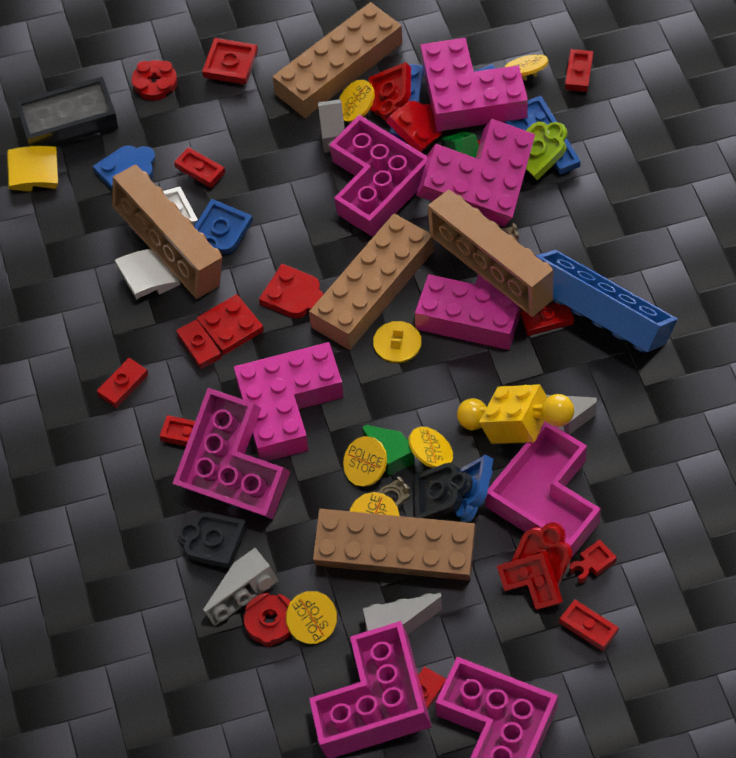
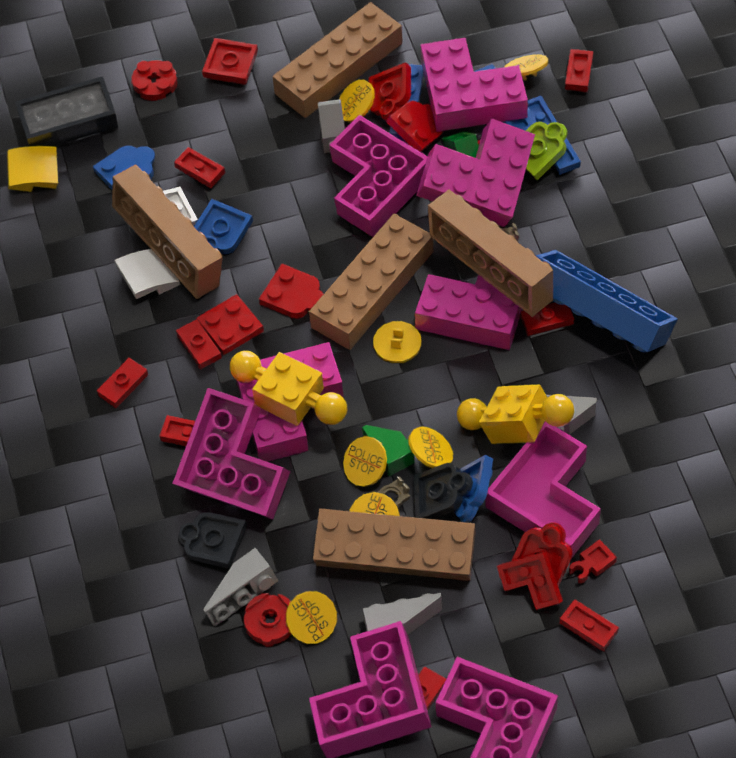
none -> yellow brick [230,351,347,426]

